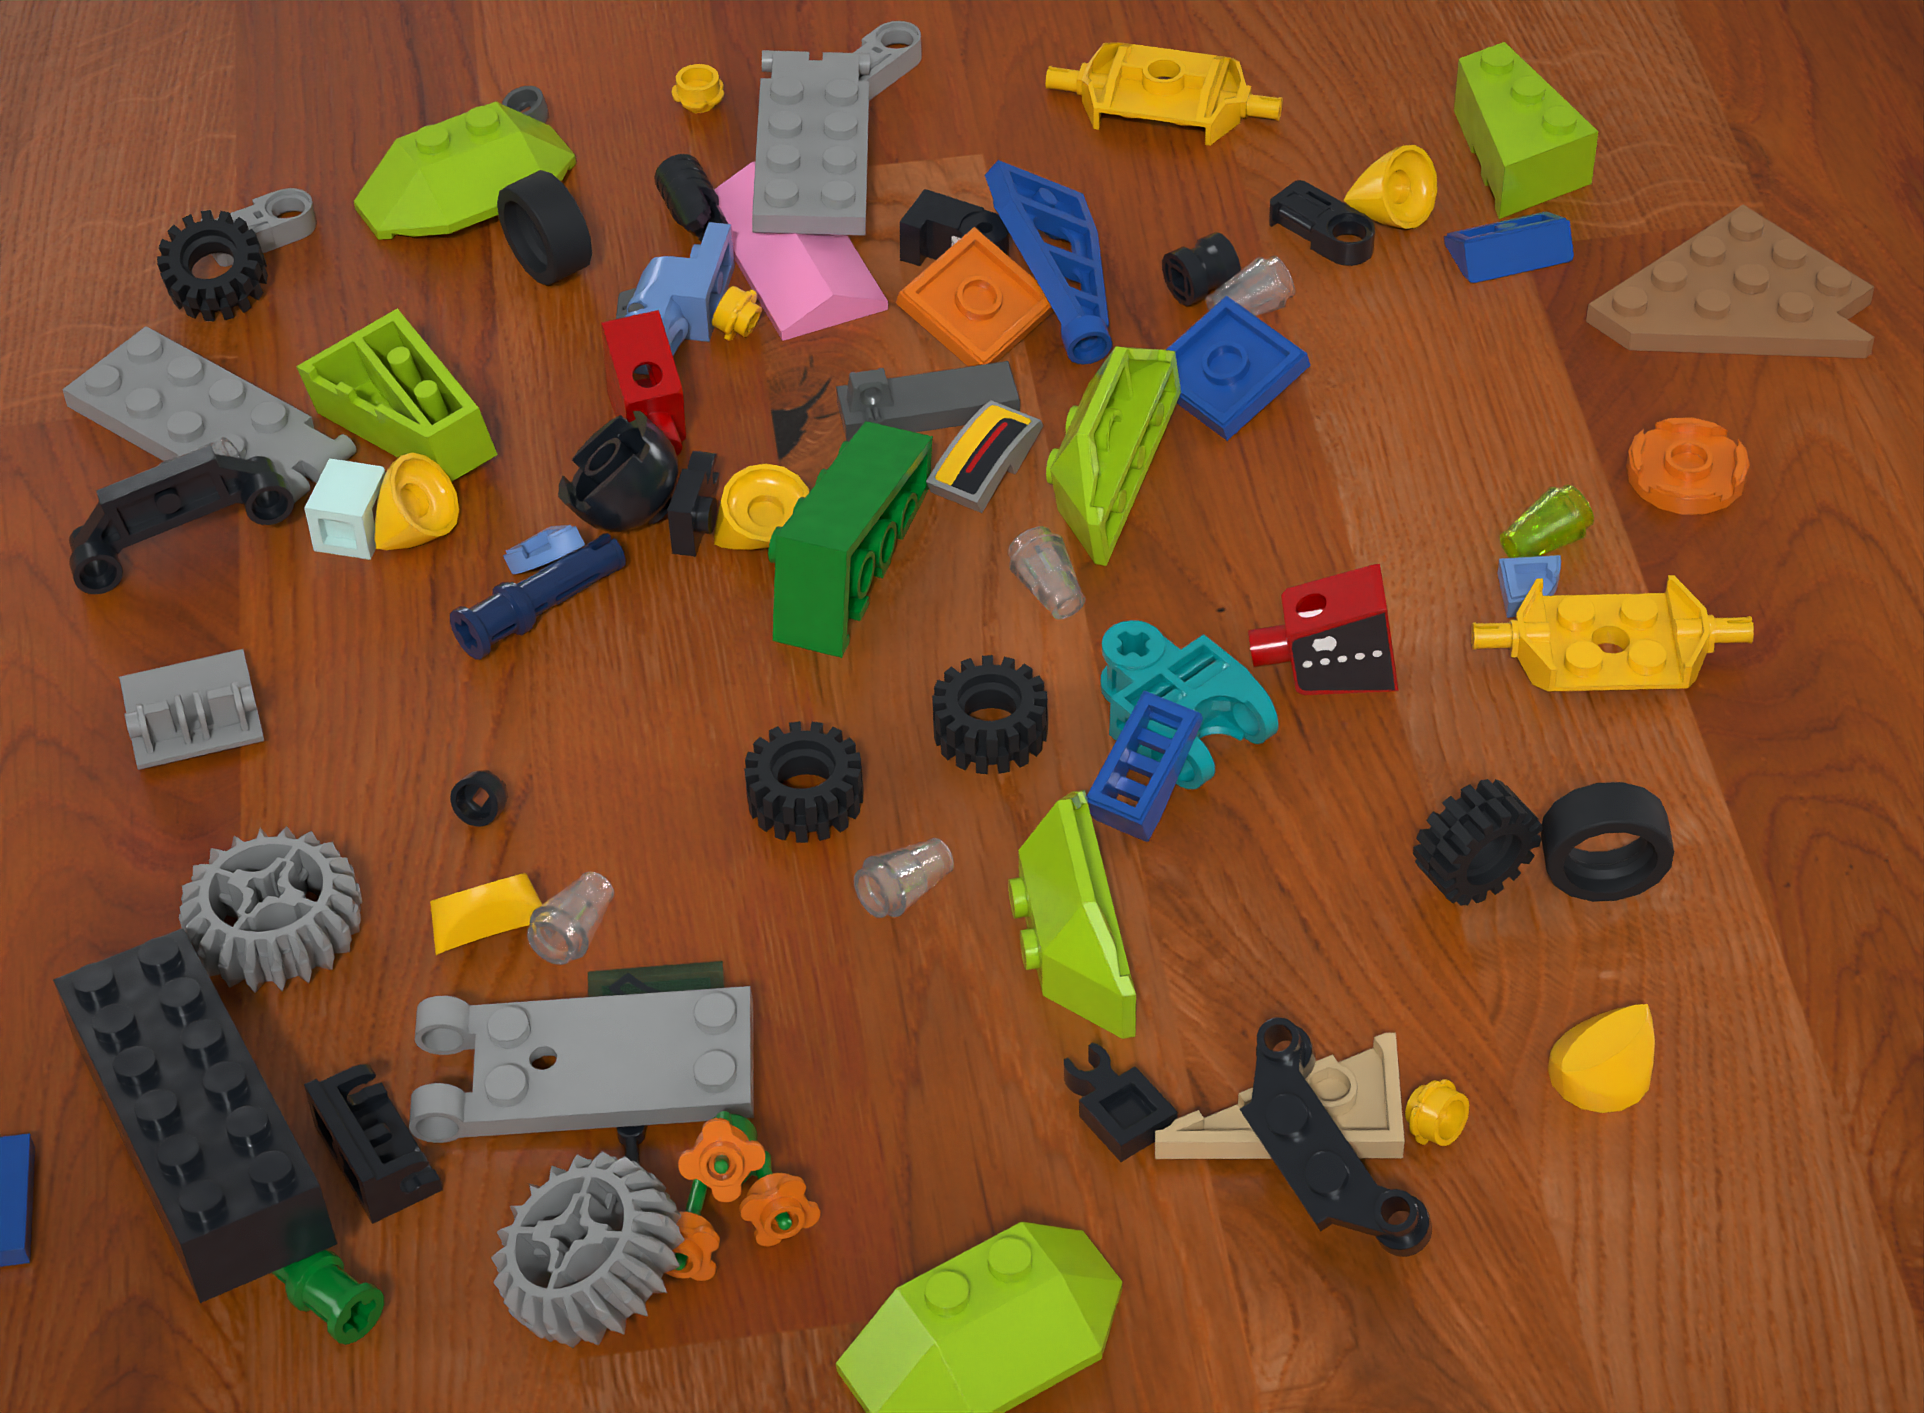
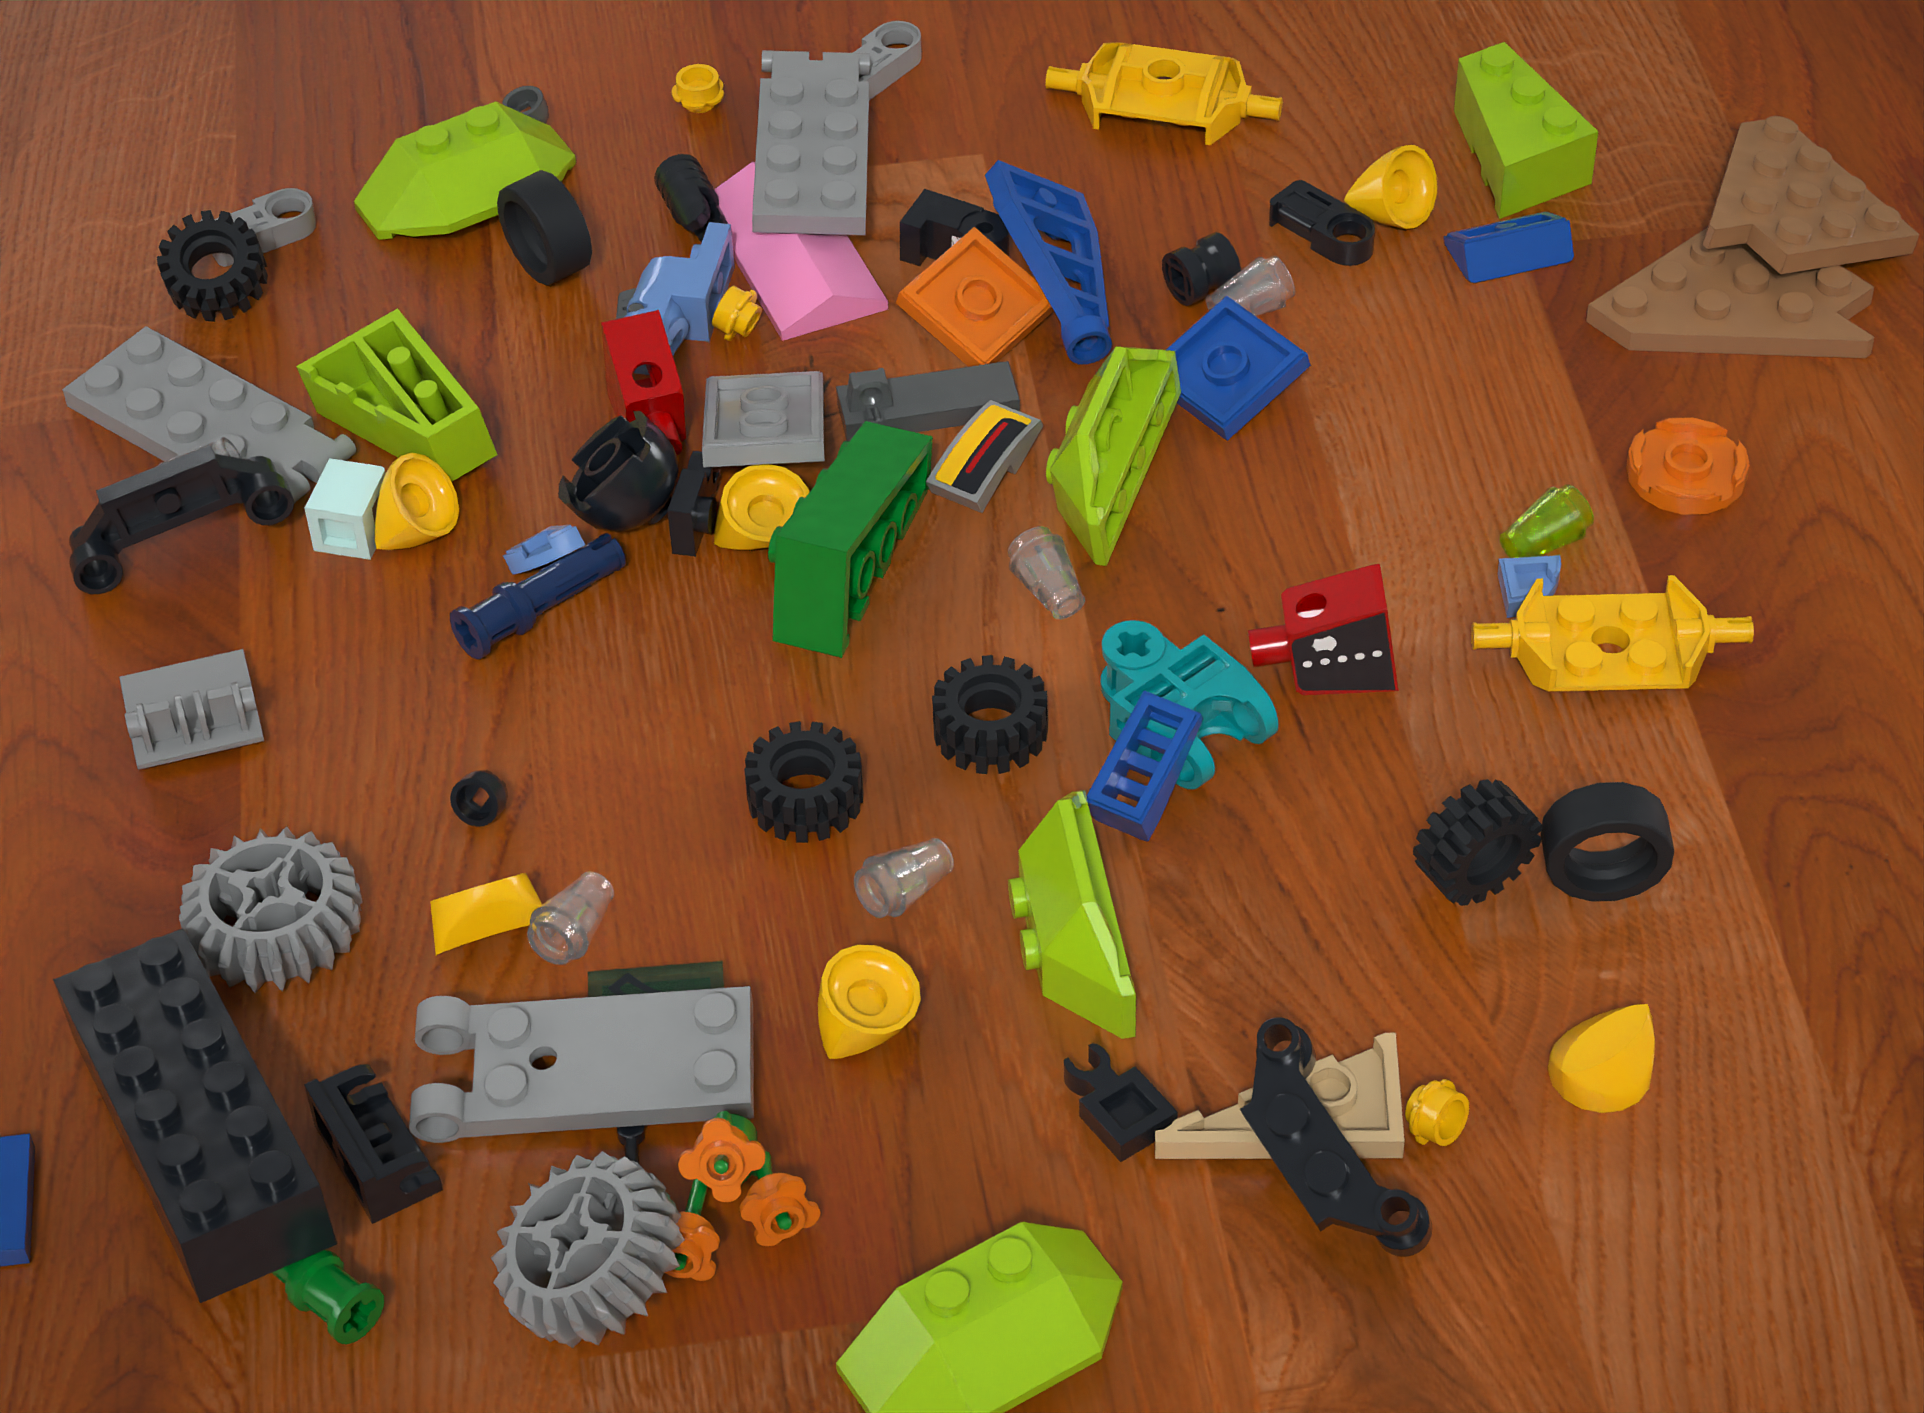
none -> light grey tile [702,371,825,467]
none -> yellow piece [818,945,921,1059]
none -> medium nougat wing [1703,116,1920,274]

